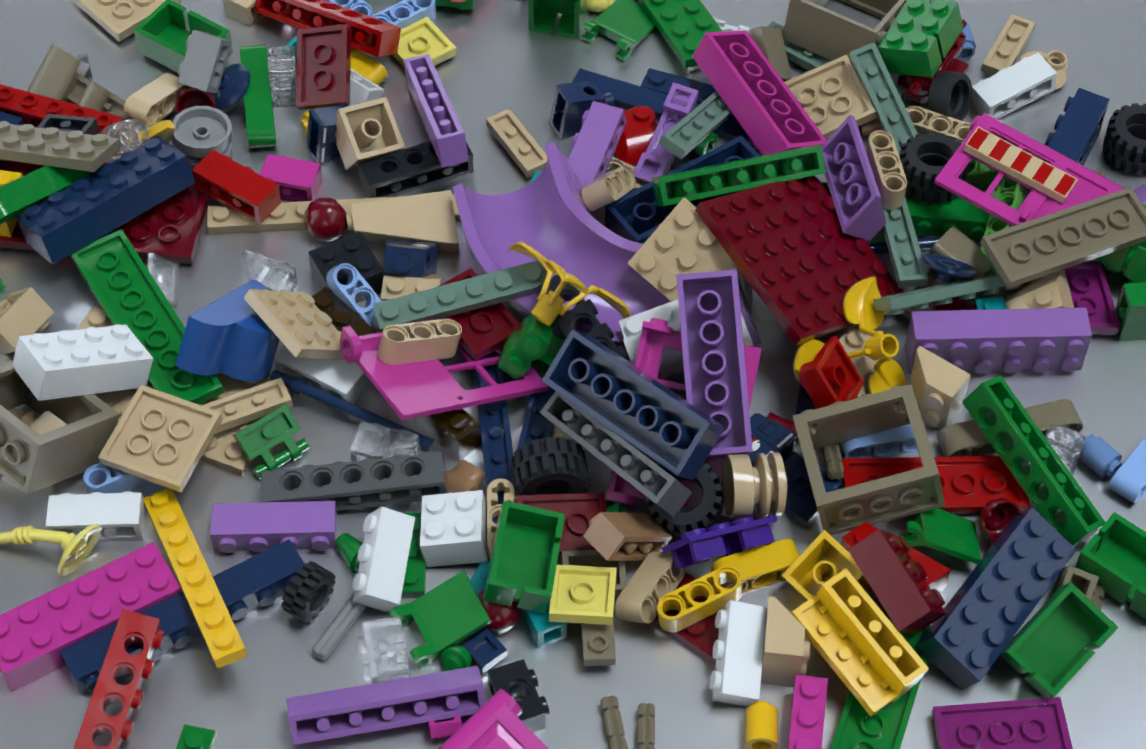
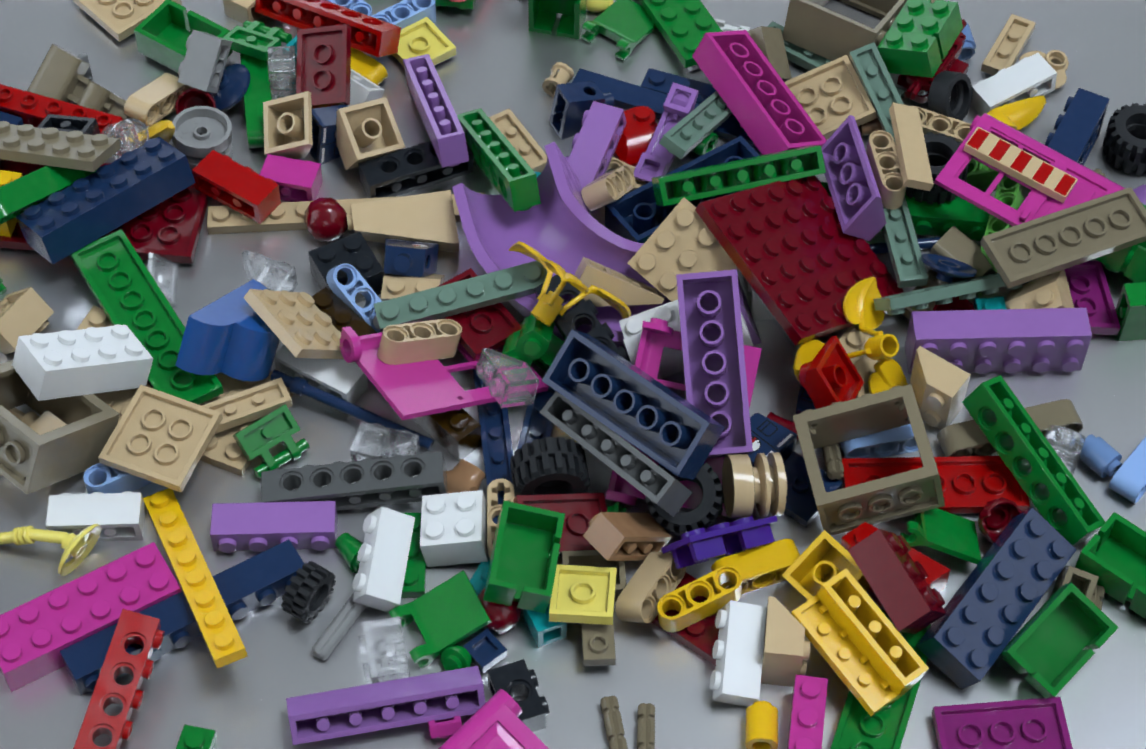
none -> green plate [223,20,292,61]
none -> tan slope [263,91,313,159]
none -> green brick [457,108,541,212]
none -> clear slope [476,348,539,408]
none -> tan bush [542,62,574,97]
none -> tan slope [574,257,664,307]
none -> tan tile [889,102,934,191]
none -> yellow piece [987,95,1046,130]

